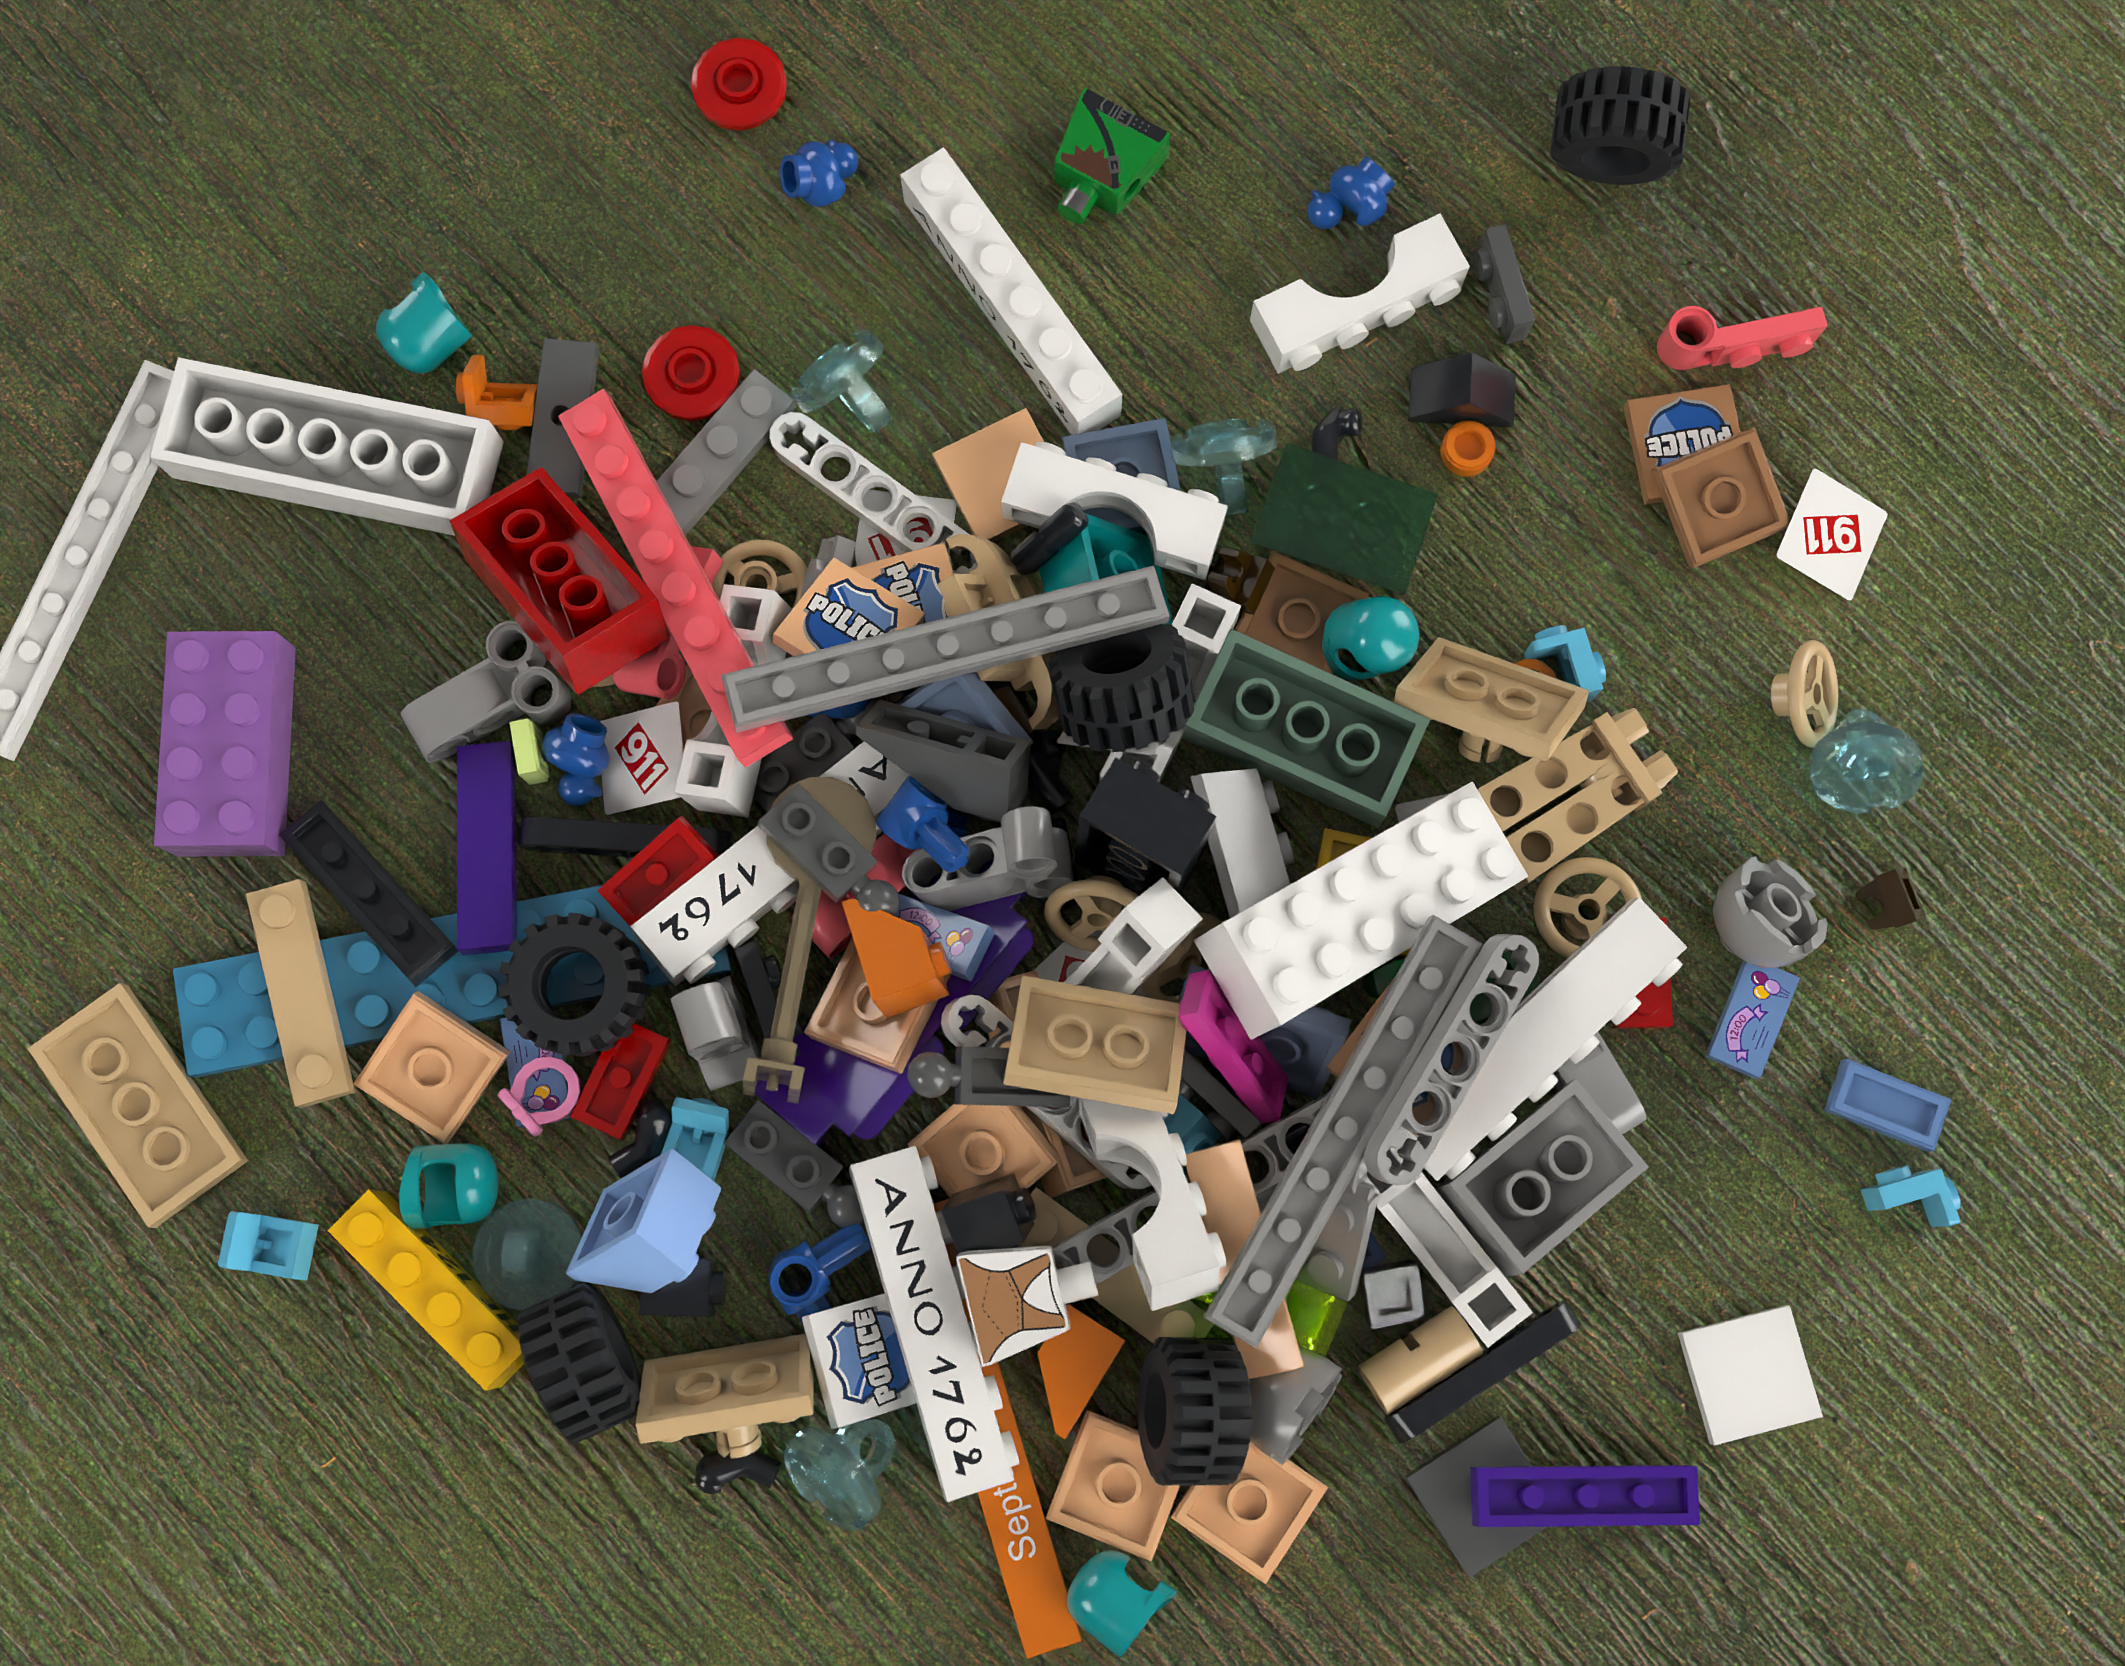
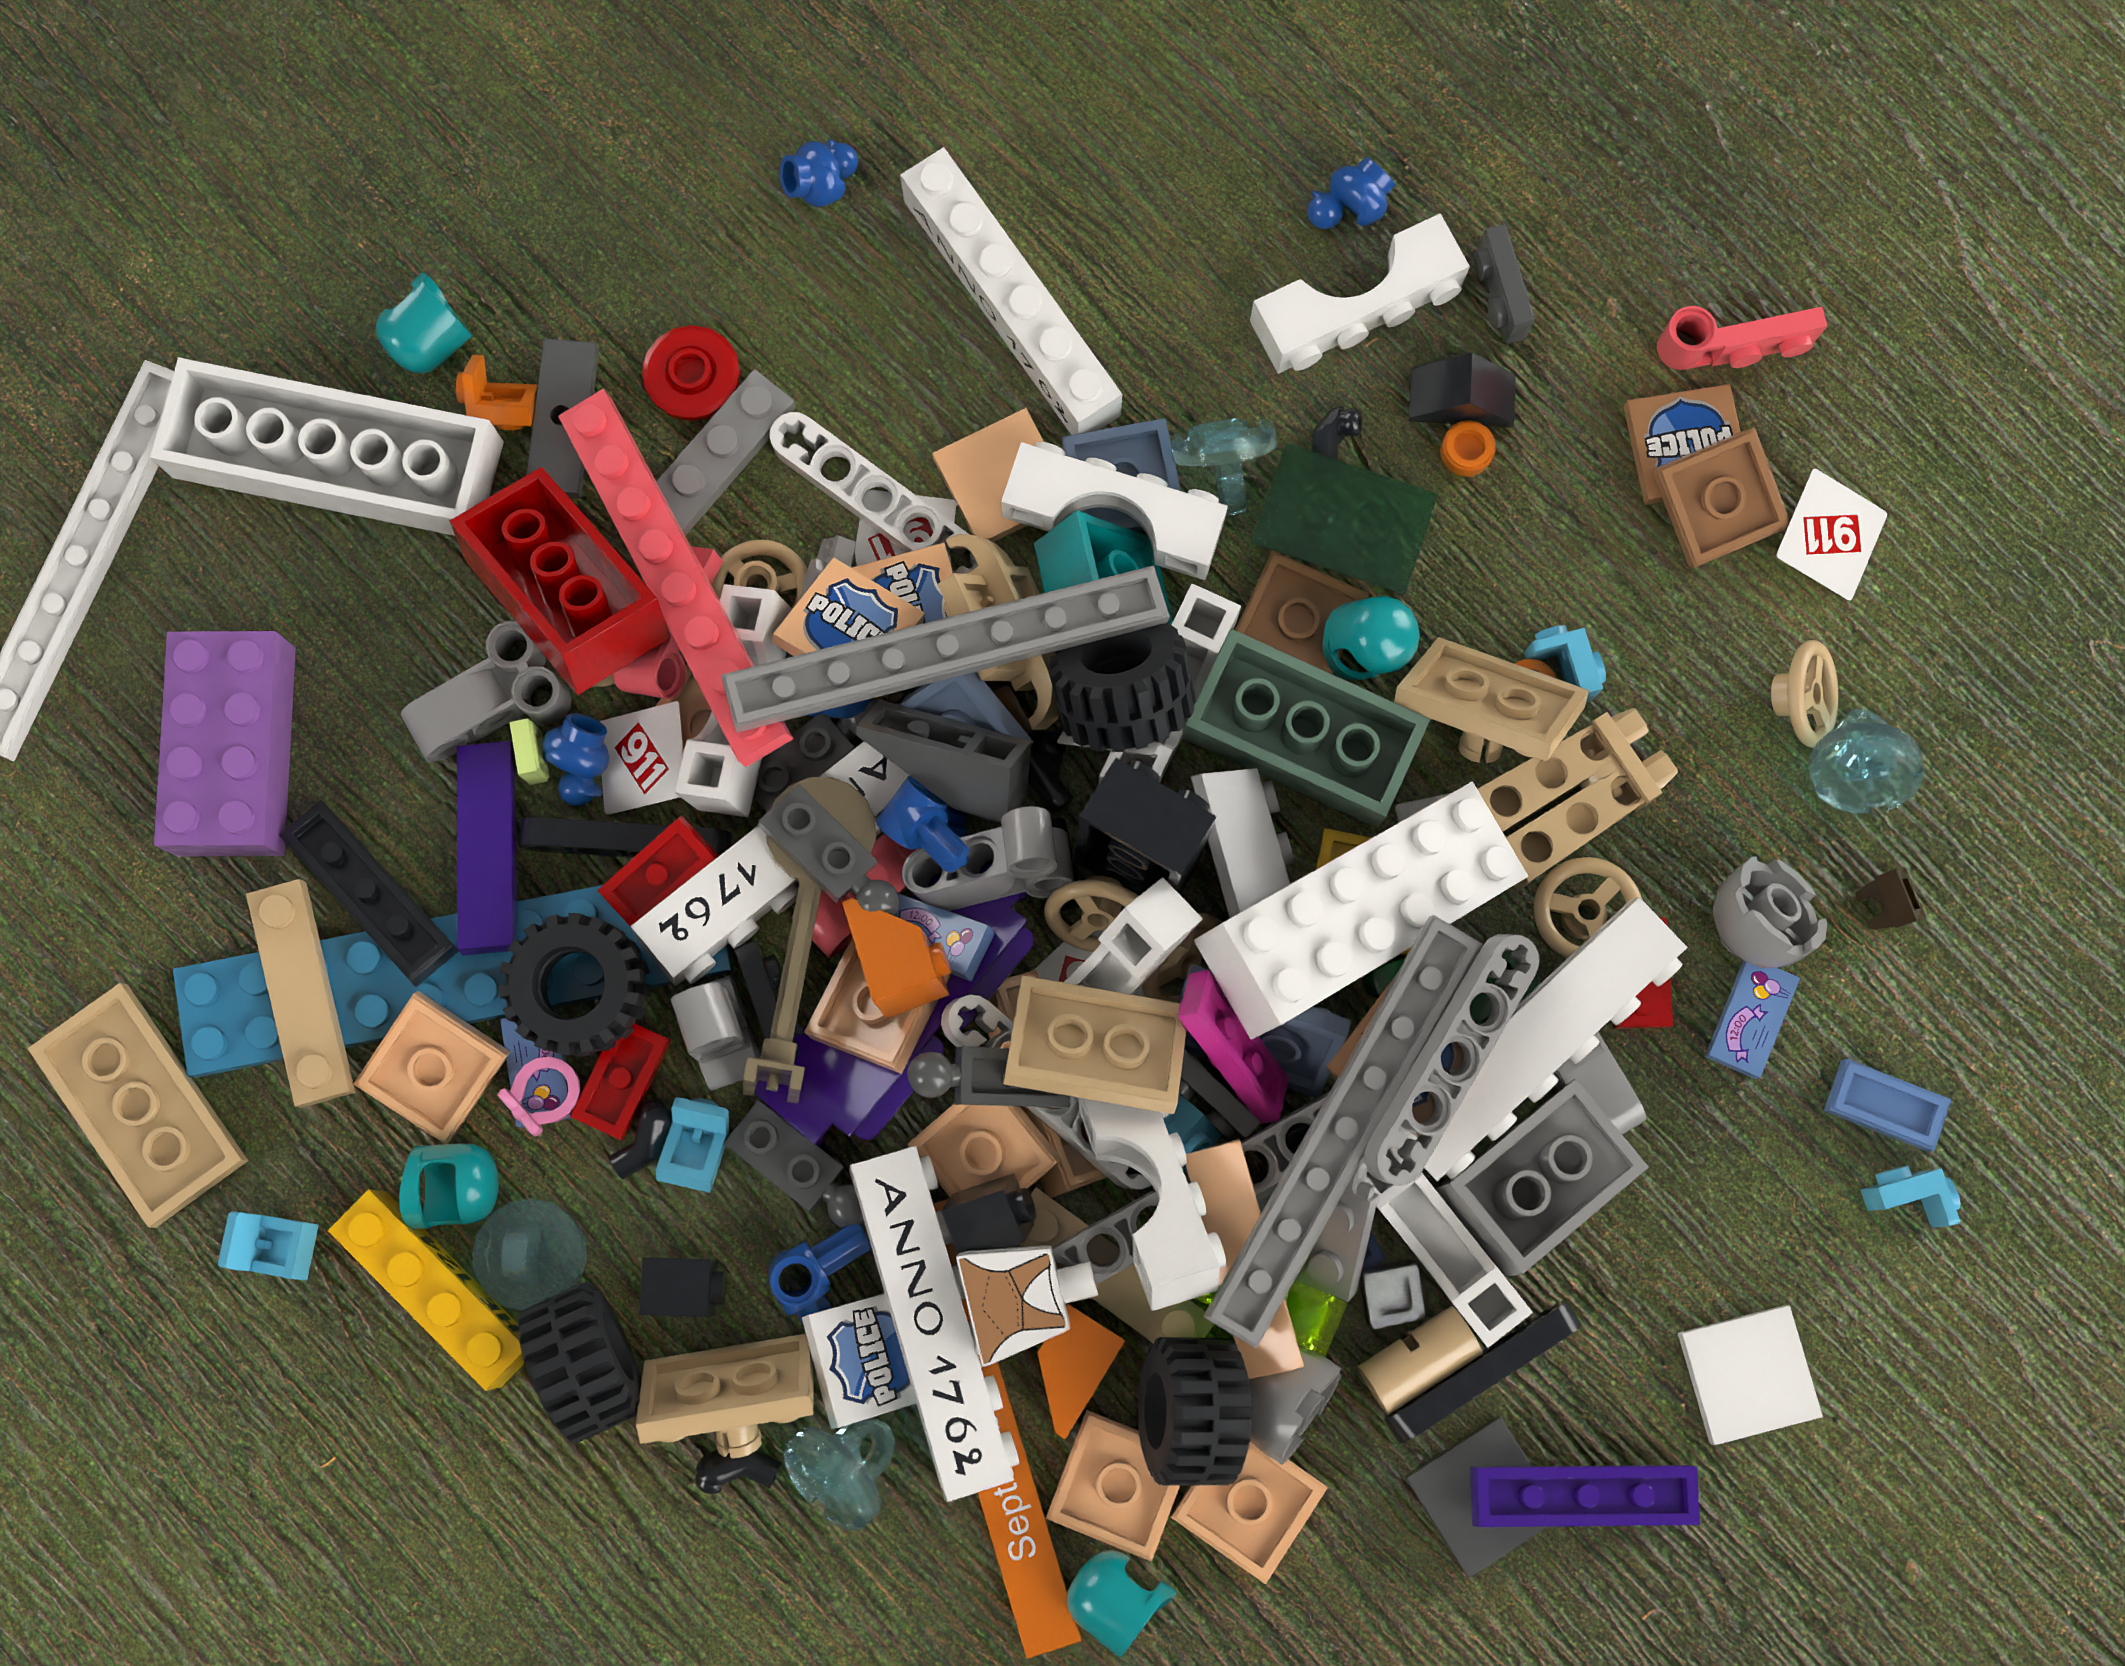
light blue slope [566,1148,722,1293] -> none
red wheel [691,38,787,131] -> none
clear light blue tile [791,329,892,433] -> none
black piece [1010,502,1089,576] -> none
green torso [1054,88,1170,224] -> none
dark brown tile [1204,546,1275,615] -> none
black tyre [1550,66,1691,185] -> none

